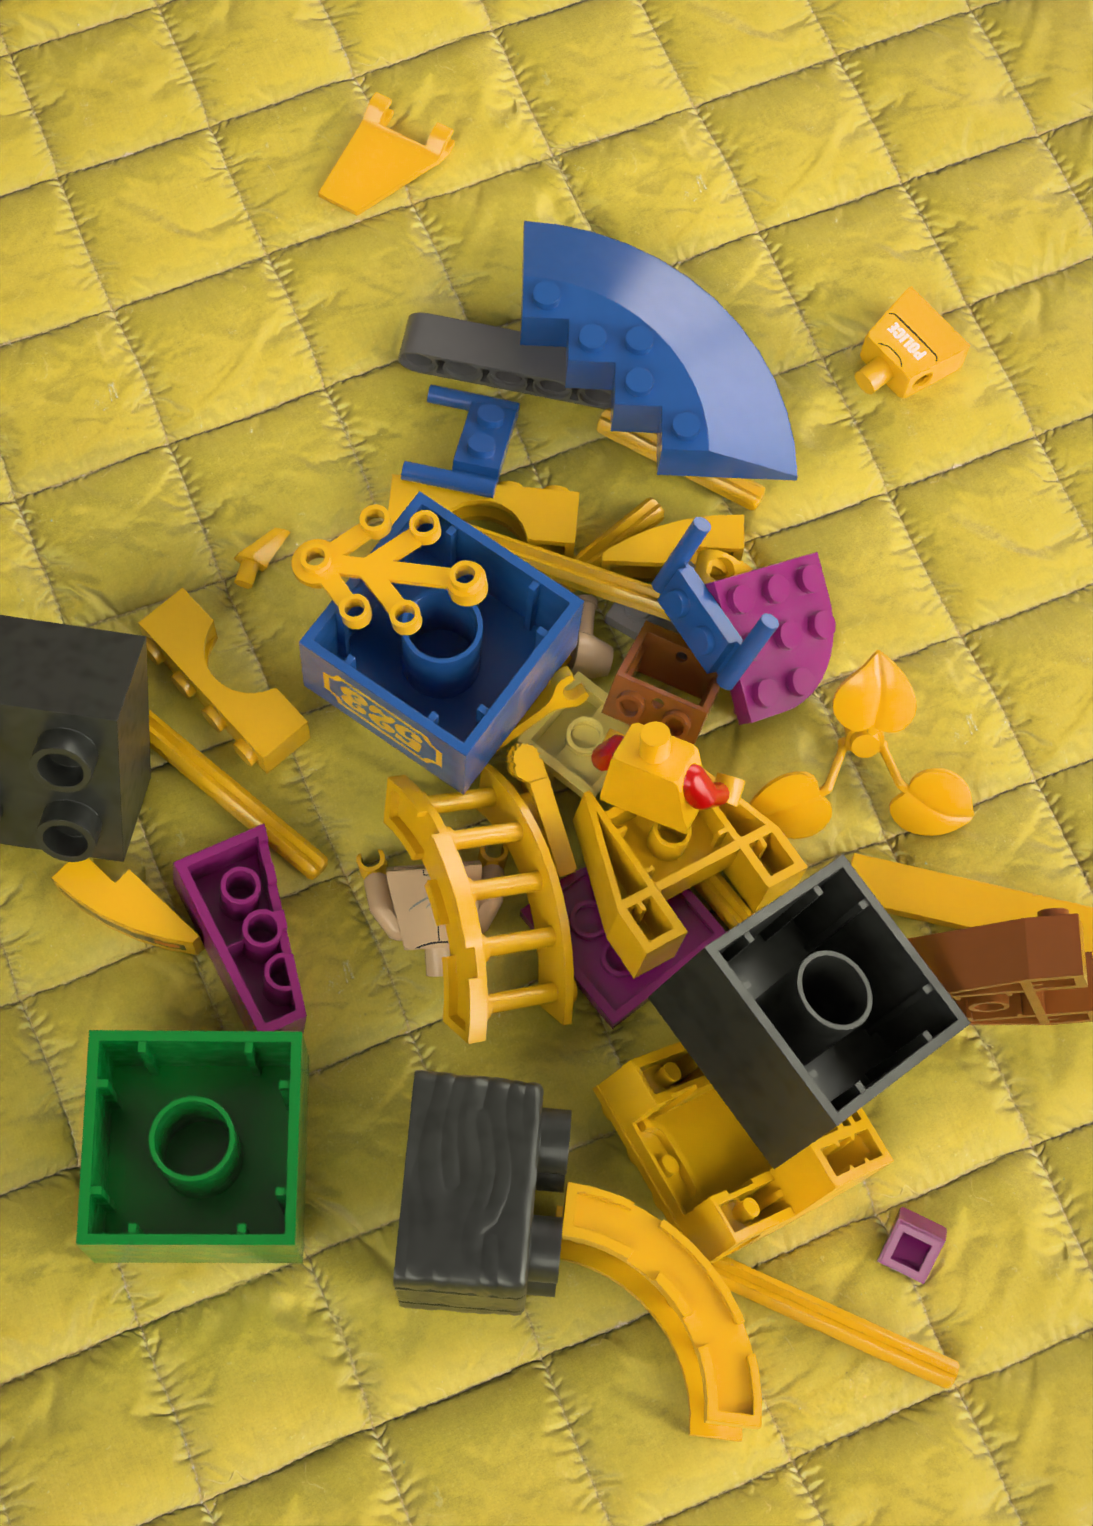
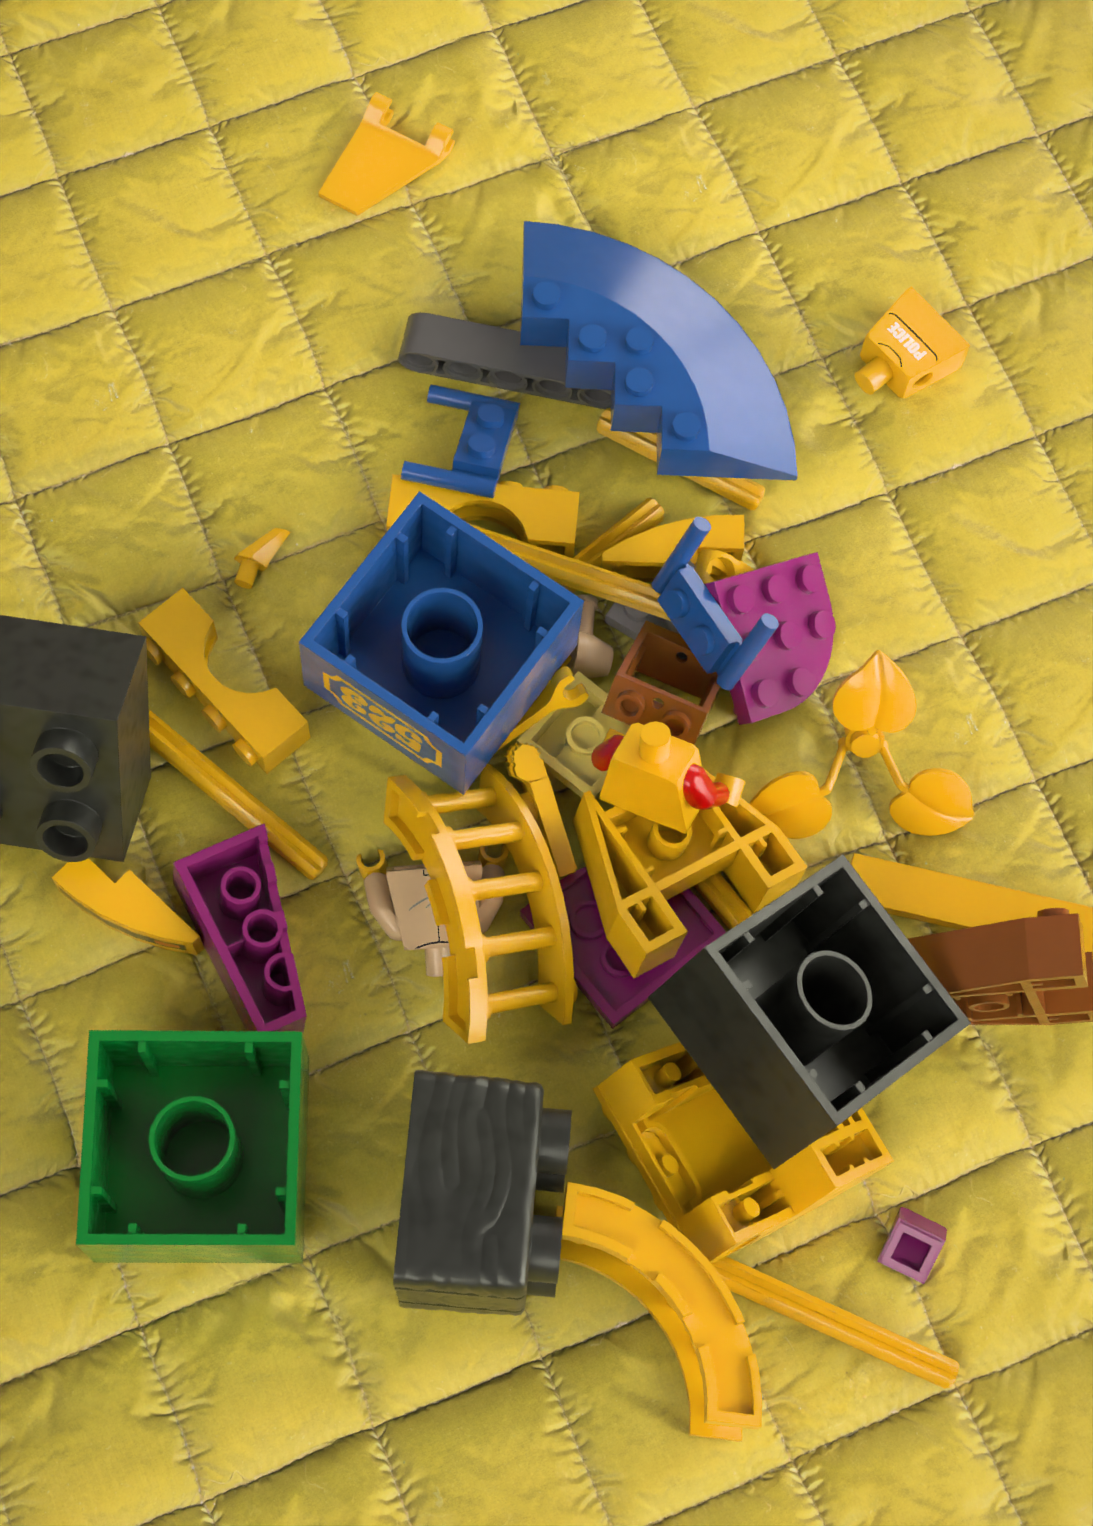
yellow plant [291,504,488,635] -> none

